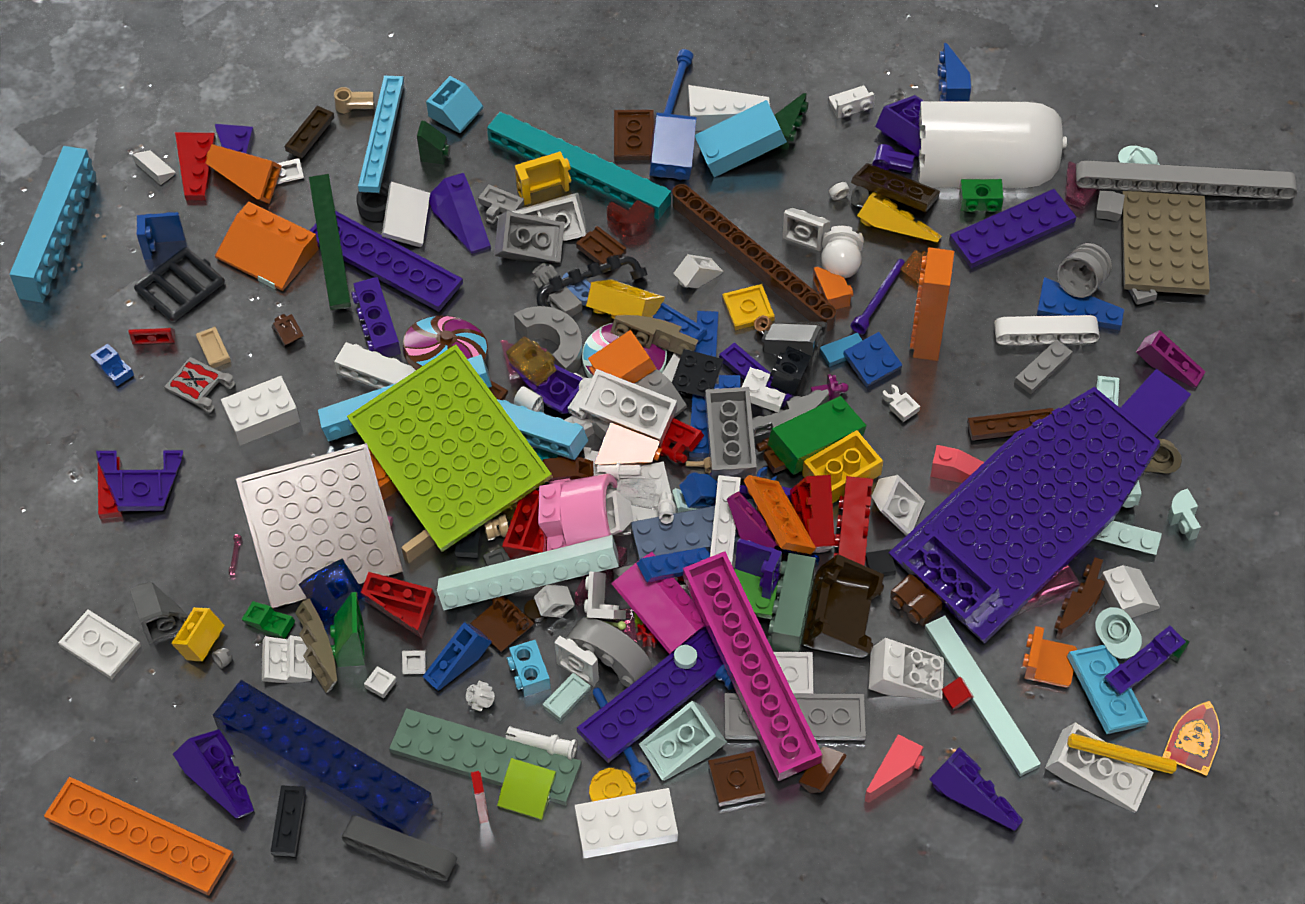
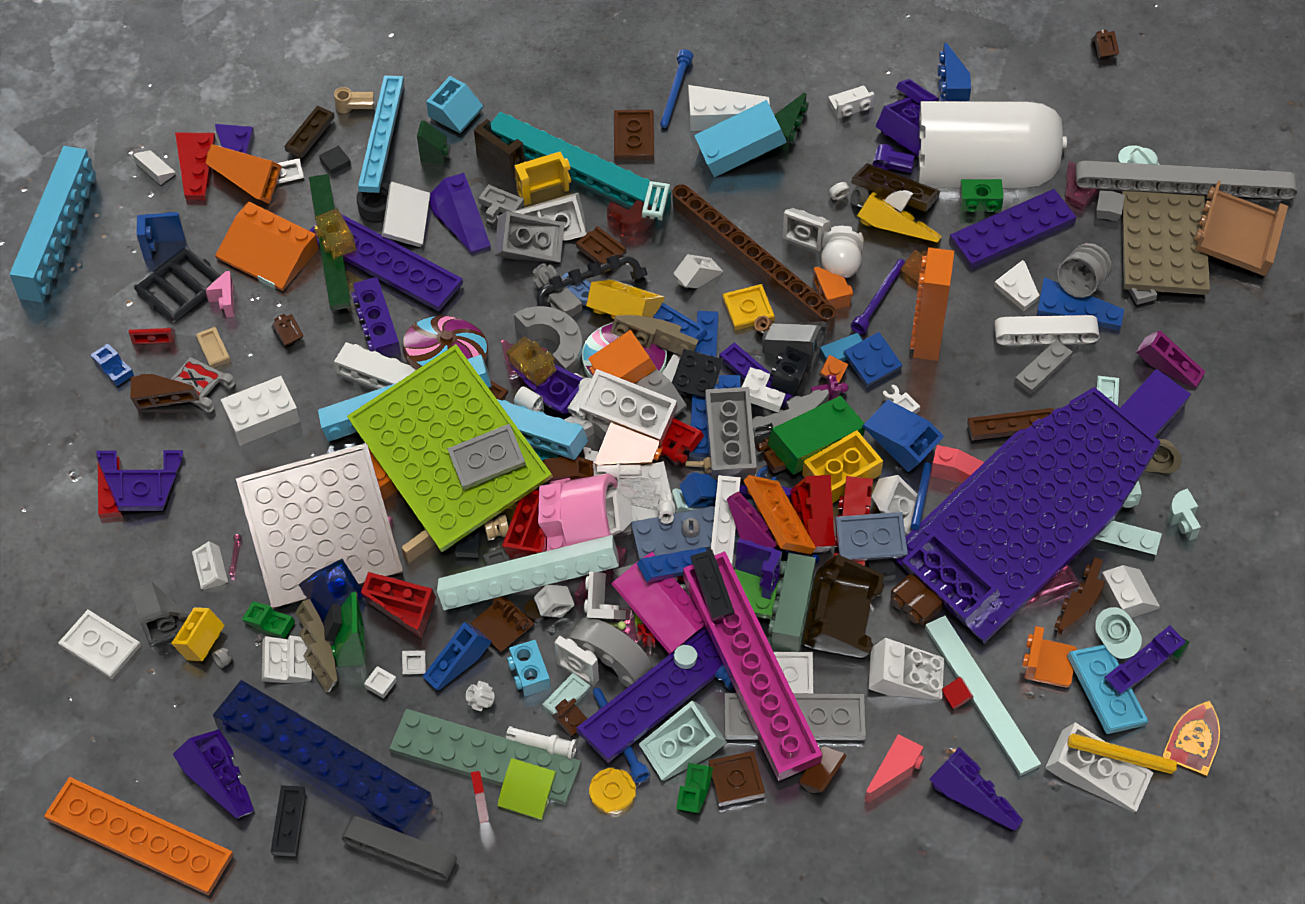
white brick [575,788,678,859] -> none
slope [649,112,697,180] -> none
none -> reddish brown slope [130,374,200,409]
none -> white slope [192,541,228,590]
none -> bright pink slope [206,271,234,317]
none -> clear yellow brick [314,208,356,259]
none -> black piece [319,145,351,175]
none -> black piece [324,604,342,642]
none -> light grey plate [447,424,526,490]
none -> dark brown panel [474,119,525,180]
none -> reddish brown bracket [552,698,587,736]
none -> light aqua tile [642,181,670,220]
none -> green slope [676,763,713,813]
none -> light grey hinge [682,518,700,538]
none -> black plate [690,549,735,621]
none -> orange plate [819,355,848,383]
none -> sand blue tile [835,512,908,561]
none -> blue slope [862,399,944,472]
none -> white tile [885,190,913,212]
none -> dark purple tile [896,79,939,104]
none -> blue bar [911,463,932,530]
none -> white wing [994,260,1039,311]
none -> reddish brown bracket [1091,30,1119,59]
none -> medium nougat panel [1194,180,1288,276]

